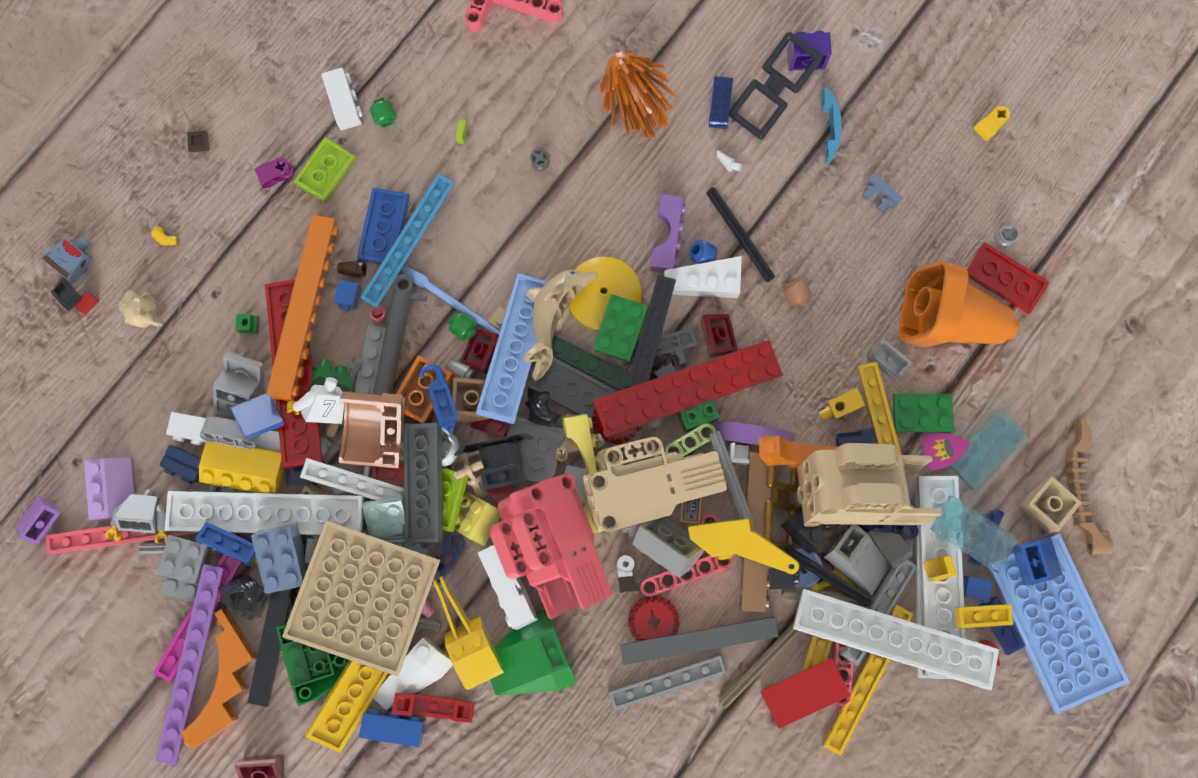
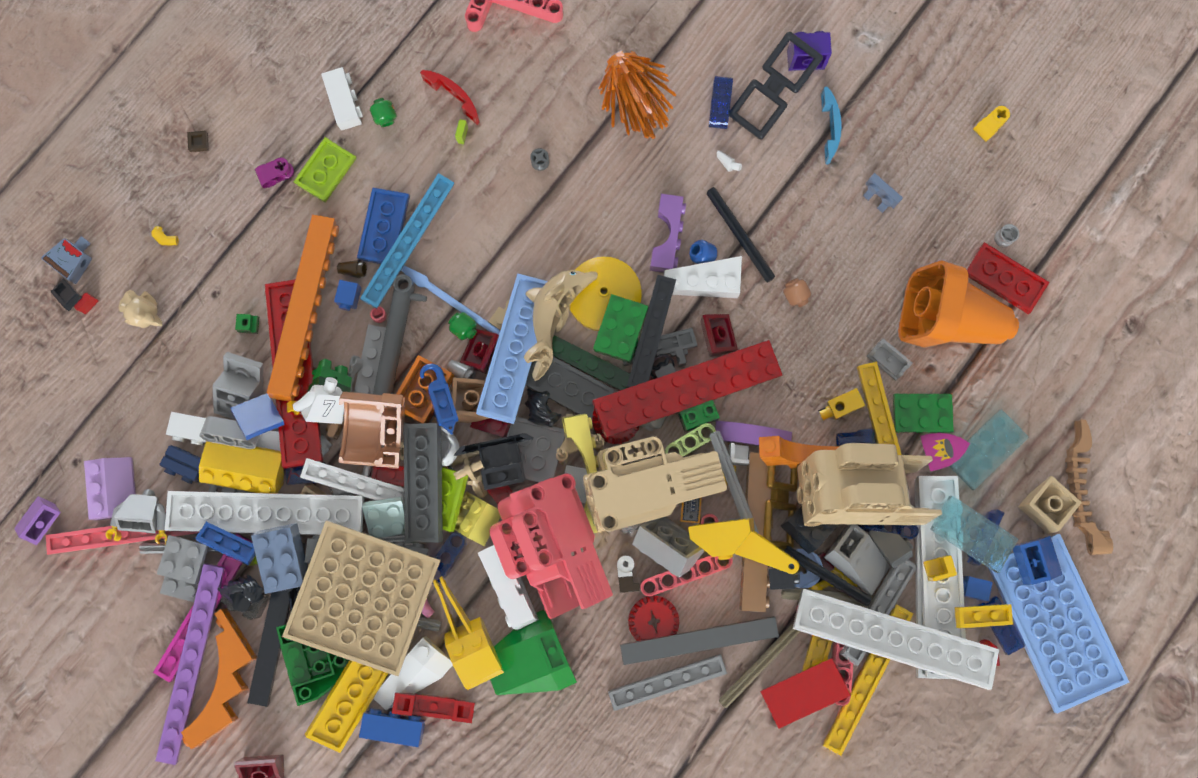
none -> red slope [420,70,480,125]

